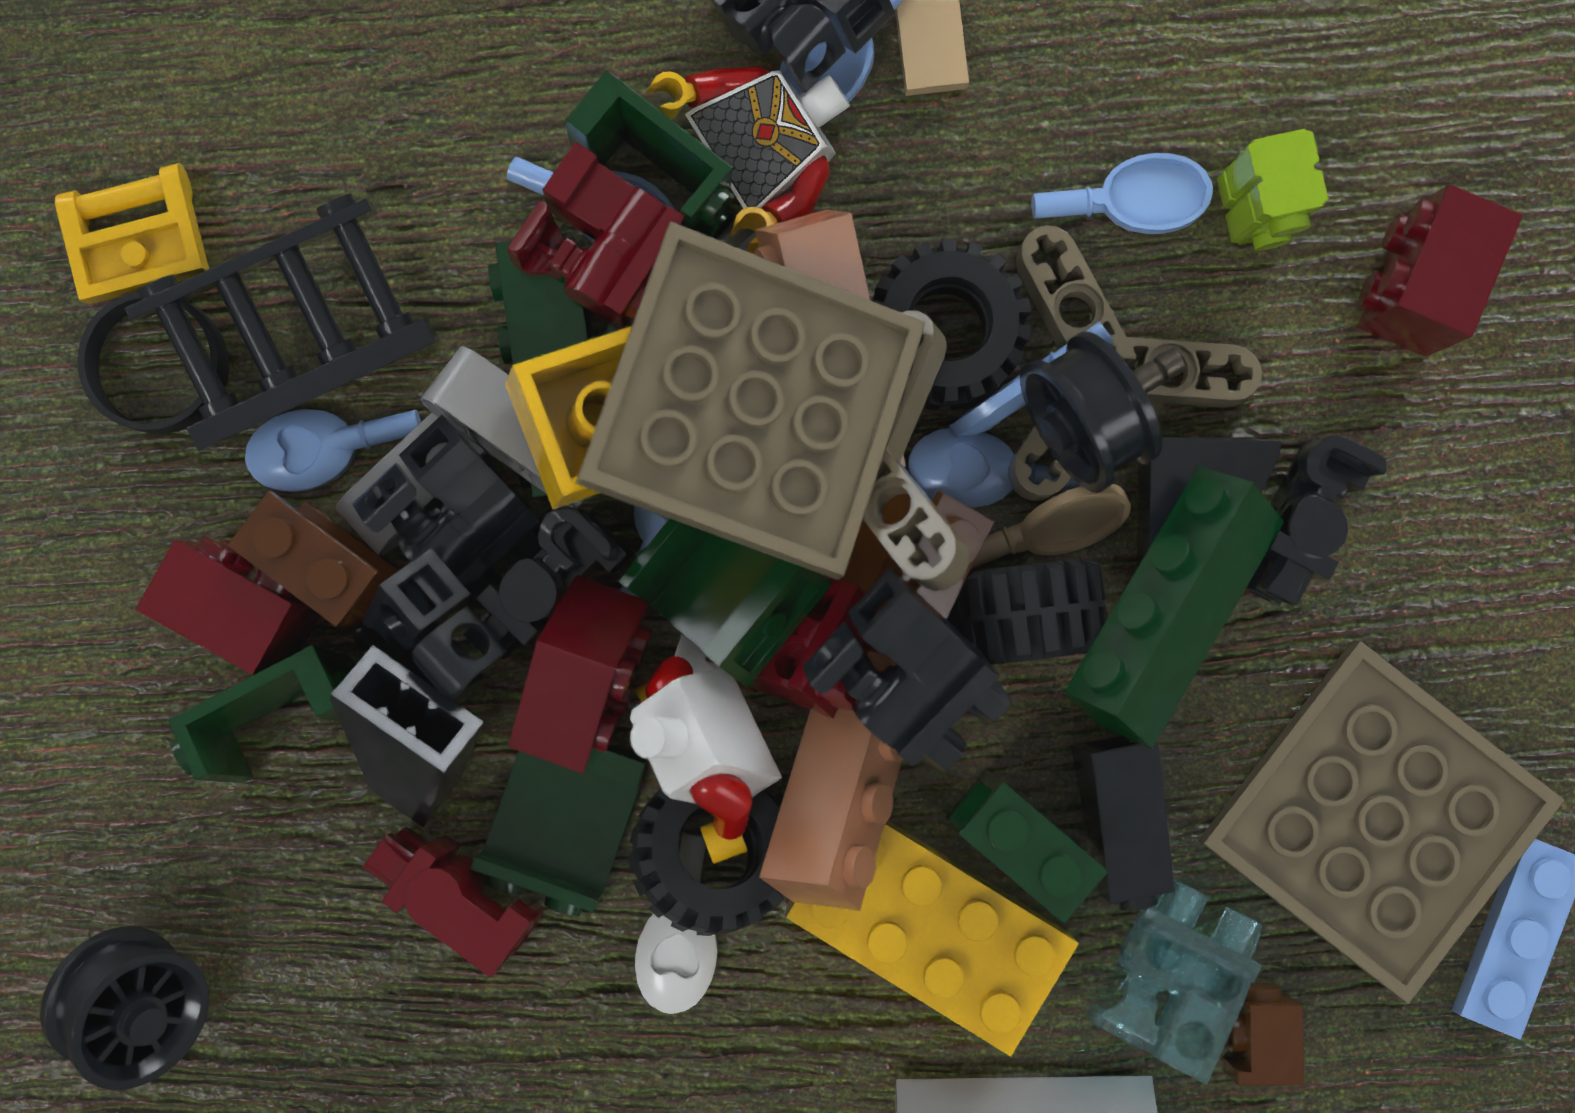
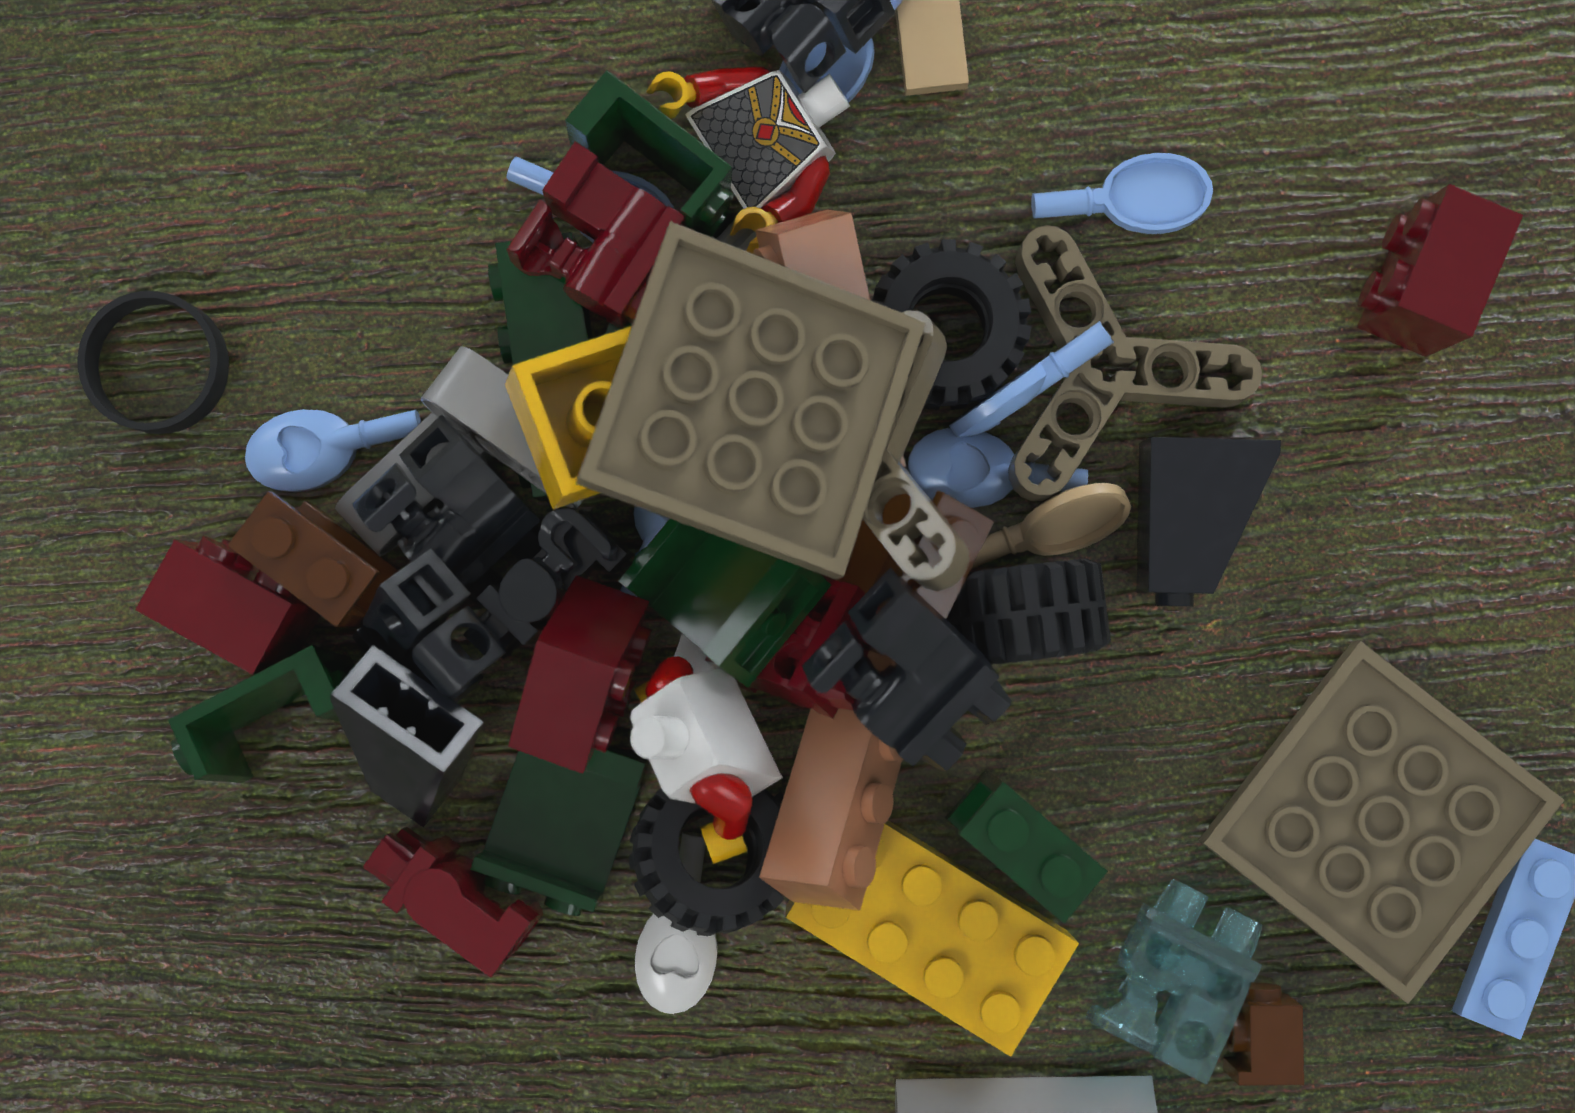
black wheel [40,926,209,1090] -> none
yellow plate [55,163,209,305] -> none
black fence [124,193,440,451] -> none
black wheel [1020,331,1185,493] -> none
dark green brick [1064,466,1284,749] -> none
black slope [1070,736,1175,911] -> none
lime brick [1217,128,1329,251] -> none
black hips [1245,435,1387,606] -> none

